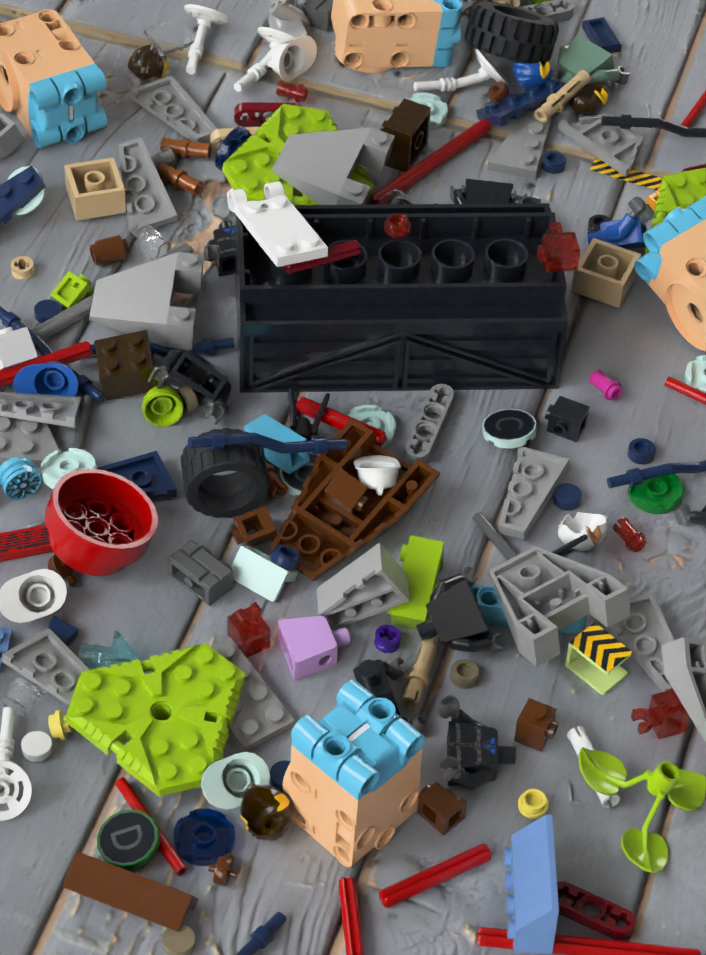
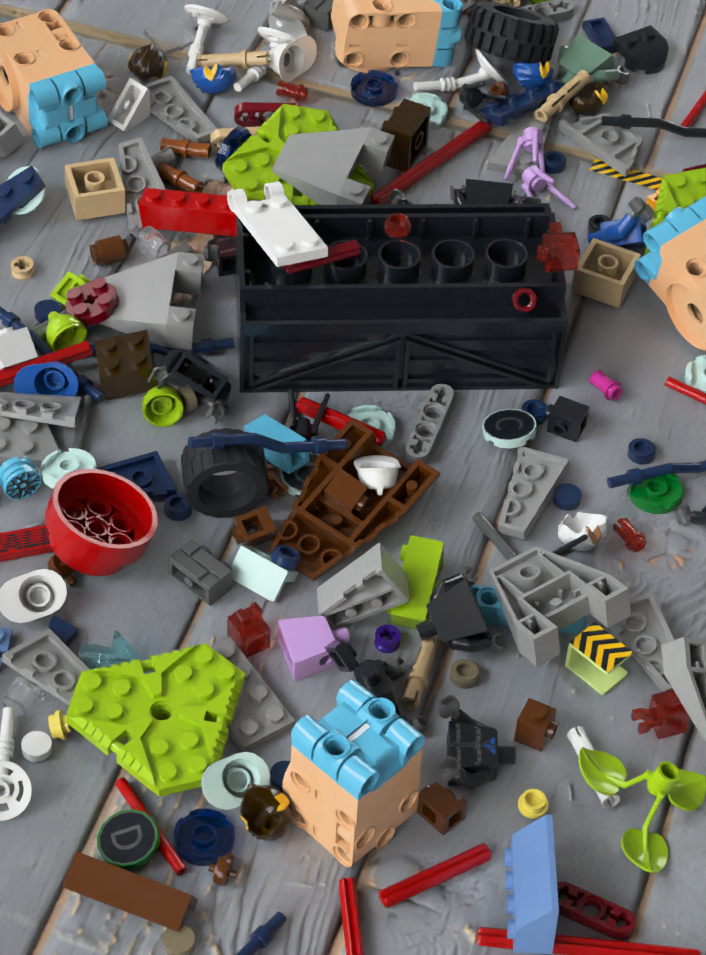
none -> lime helmet [46,311,87,352]
none -> dark red plate [66,277,119,325]
none -> white slope [107,78,150,132]
none -> red brick [138,188,236,237]
none -> dark blue tile [164,494,192,521]
none -> blue hair [189,63,237,94]
none -> tan pin [198,50,270,69]
none -> black plate [324,641,360,672]
none -> clear blue tile [350,70,398,107]
none -> black plant [459,81,507,124]
none -> lavender plant [504,127,545,181]
none -> dark red axle [512,287,537,312]
none -> lavender plant [521,165,576,210]
none -> dark blue tile [522,399,548,425]
none -> black slope [612,25,668,74]

